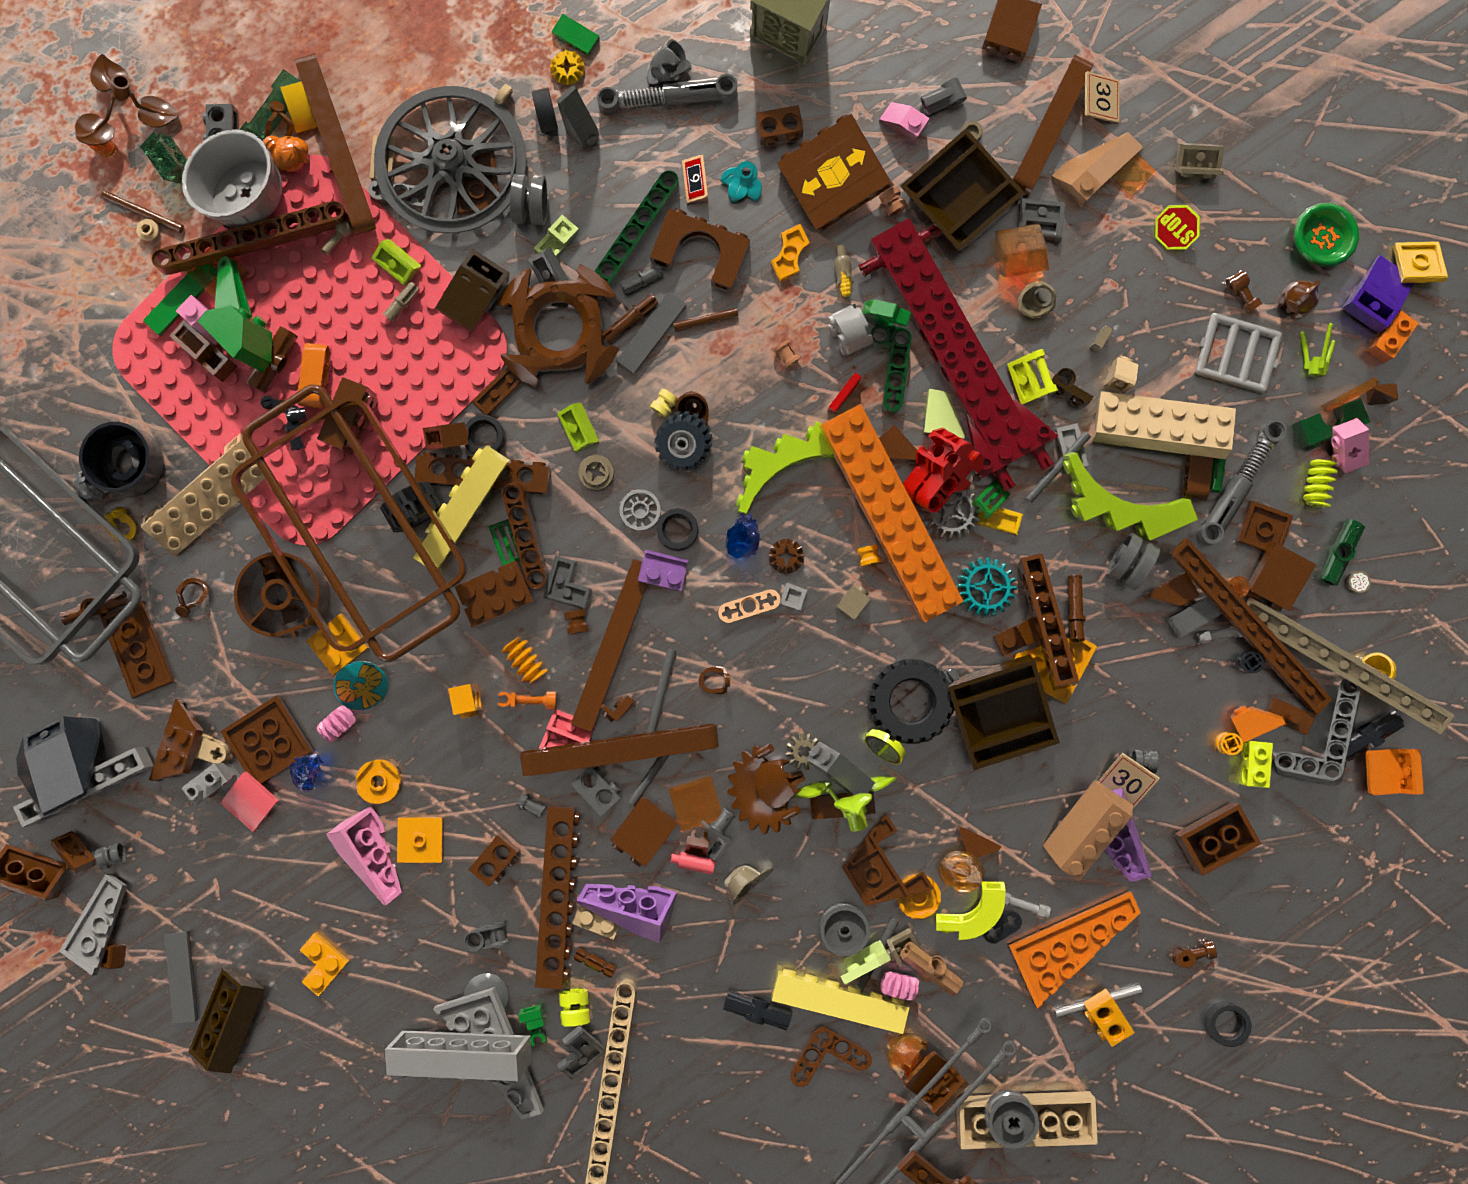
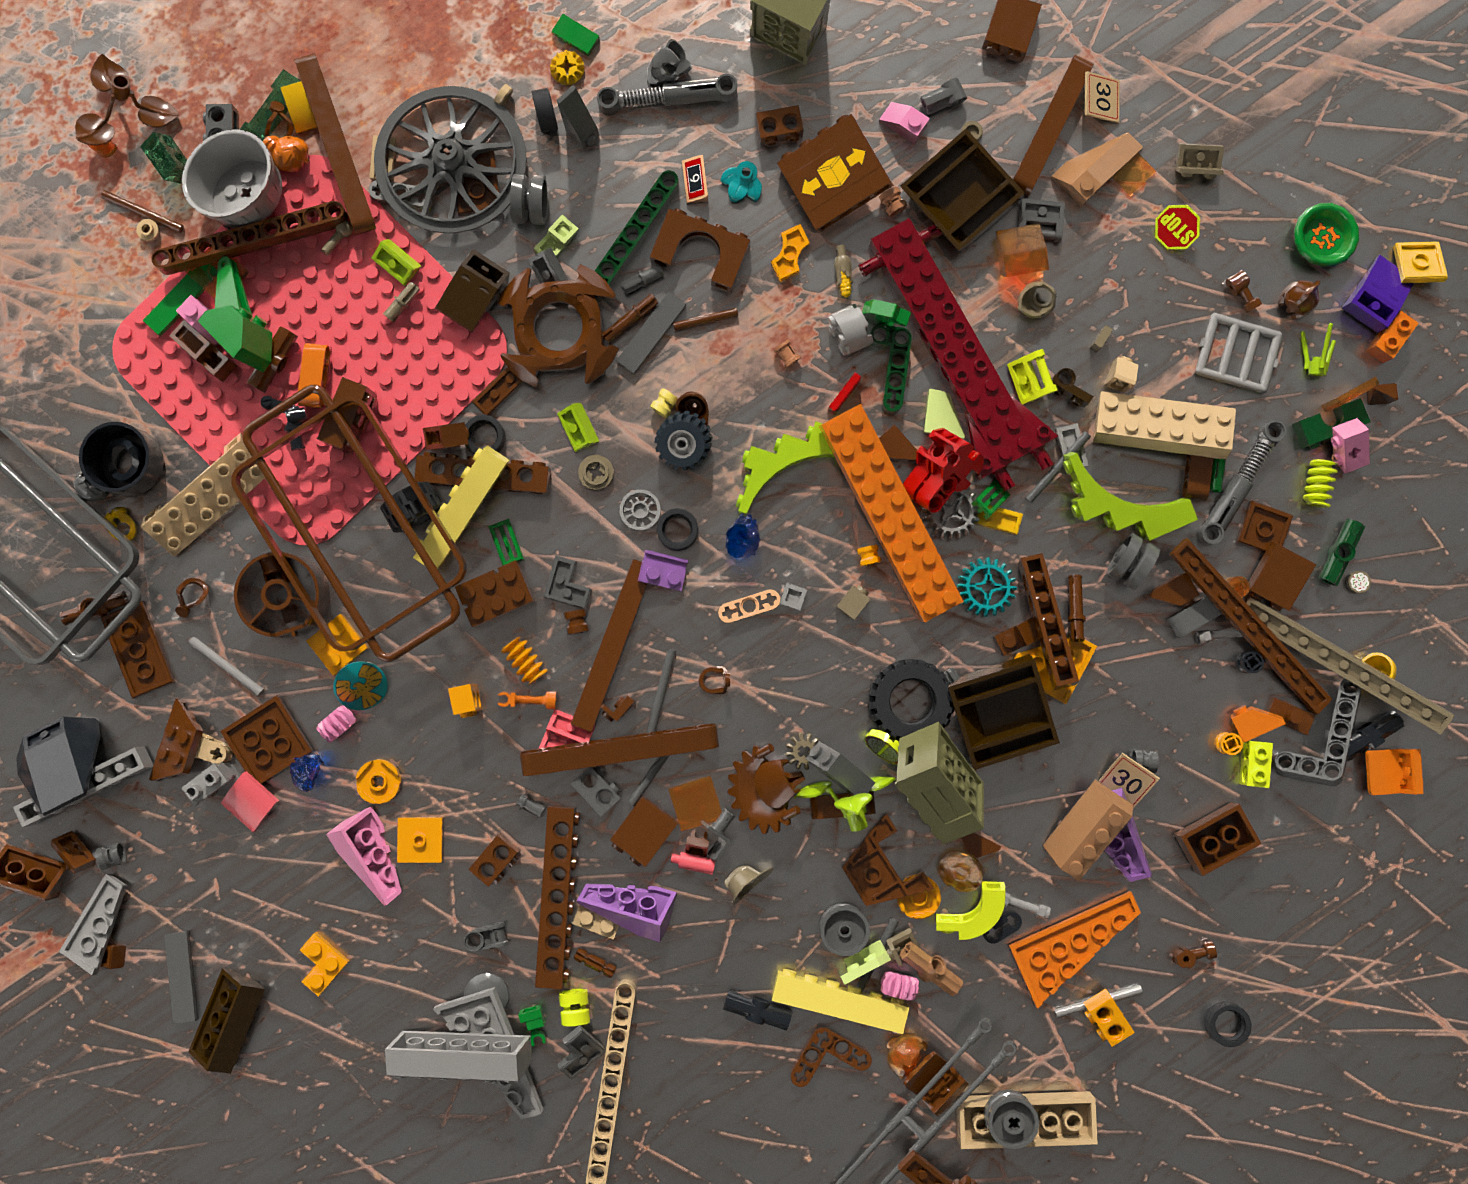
reddish brown beam [502,481,549,589] -> none
reddish brown gear [769,538,804,574] -> none
none -> light grey bar [188,637,264,696]
none -> olive container [895,722,984,844]

